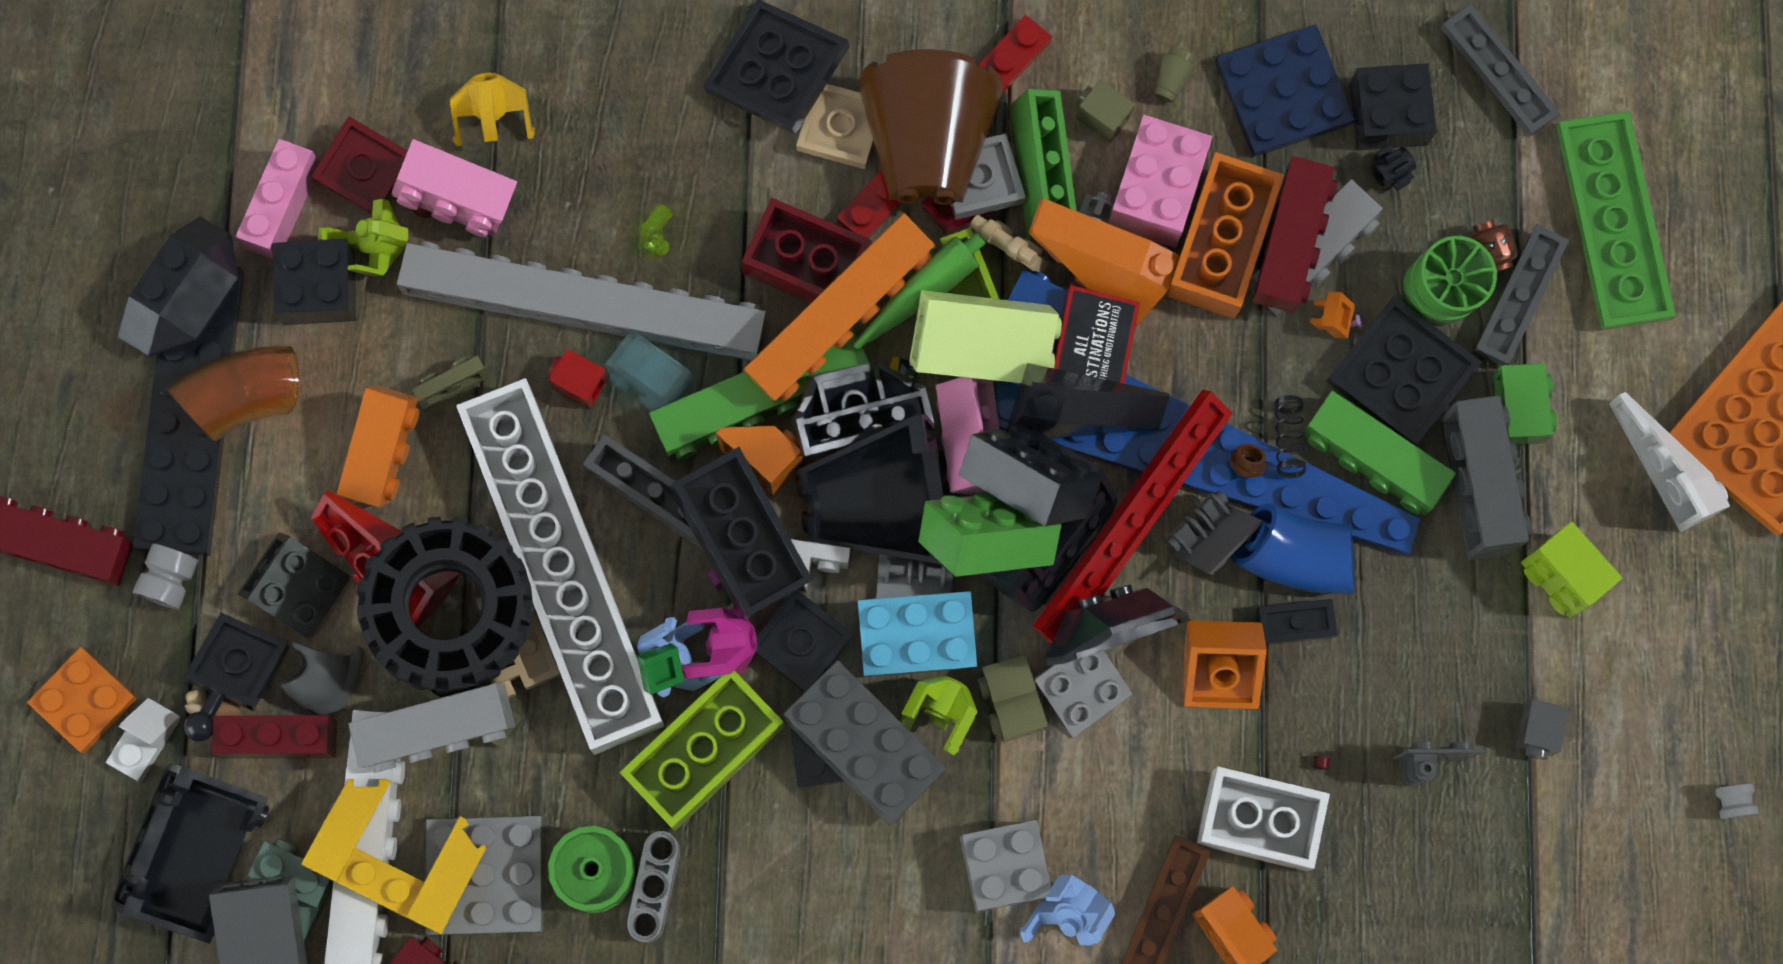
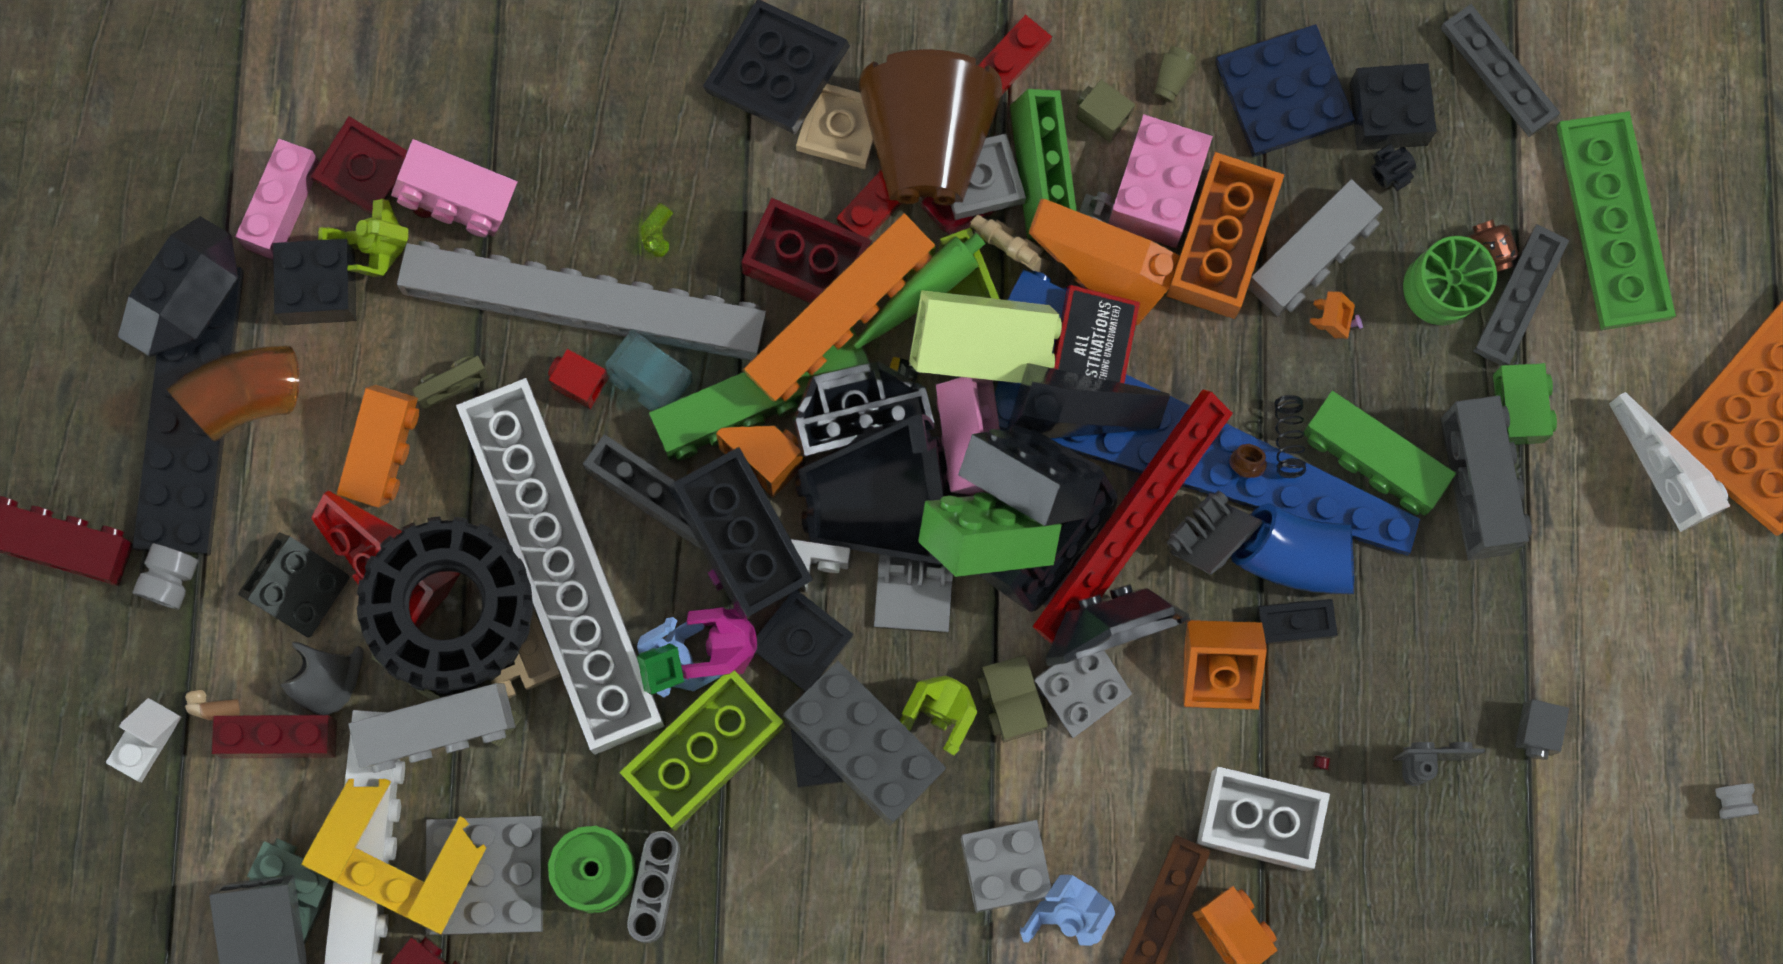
orange plate [27,647,138,754] -> none
black windscreen [111,763,269,944] -> none
black plate [184,612,290,742] -> none
yellow piece [450,72,535,147] -> none
medium azure brick [858,591,977,677] -> none
dark red brick [1252,156,1338,313] -> none
black plate [1326,296,1481,446] -> none
lime brick [1520,521,1623,618] -> none

